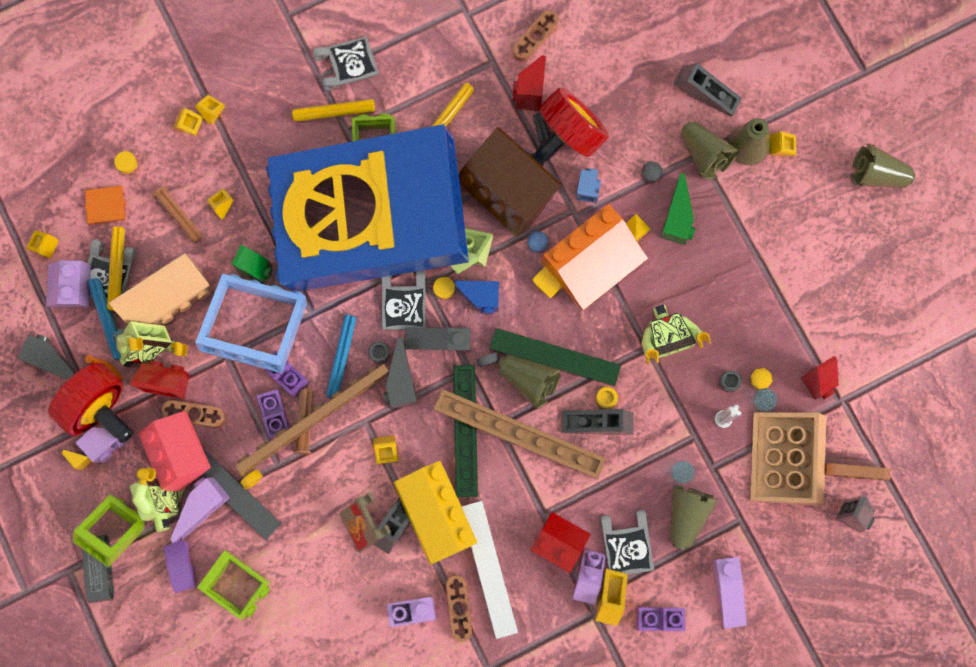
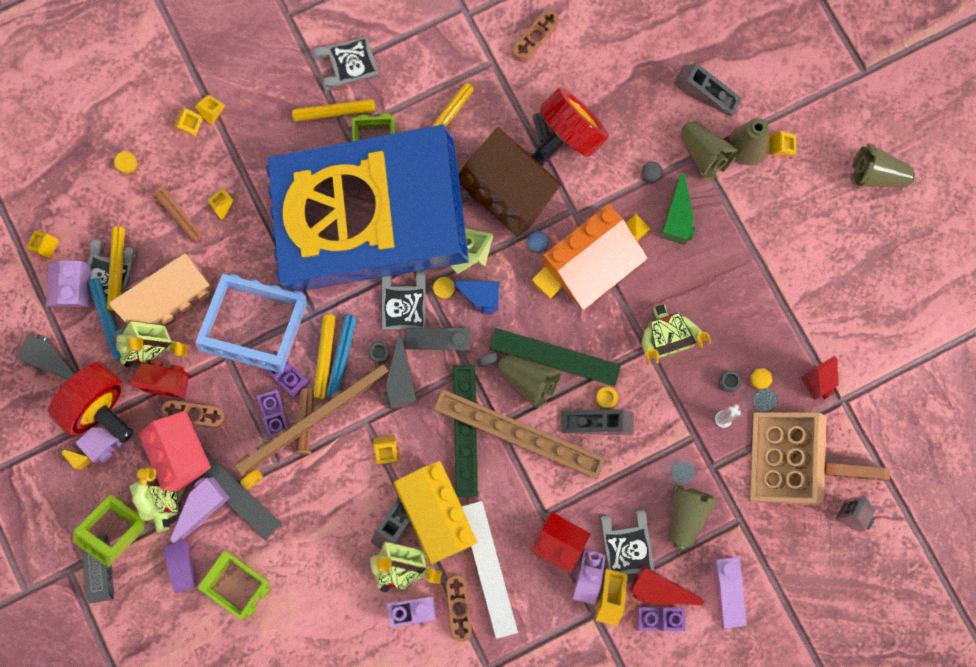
orange piece [84,186,126,225] -> none
orange bar [85,355,123,381] -> none
green slope [232,245,273,284] -> none
dark tan flag [339,492,391,553] -> none
red slope [512,55,546,111] -> none
medium blue brick [576,168,601,204] -> none
none -> yellow axle [313,314,336,399]
none -> torso [370,542,442,592]
none -> red slope [630,565,705,606]

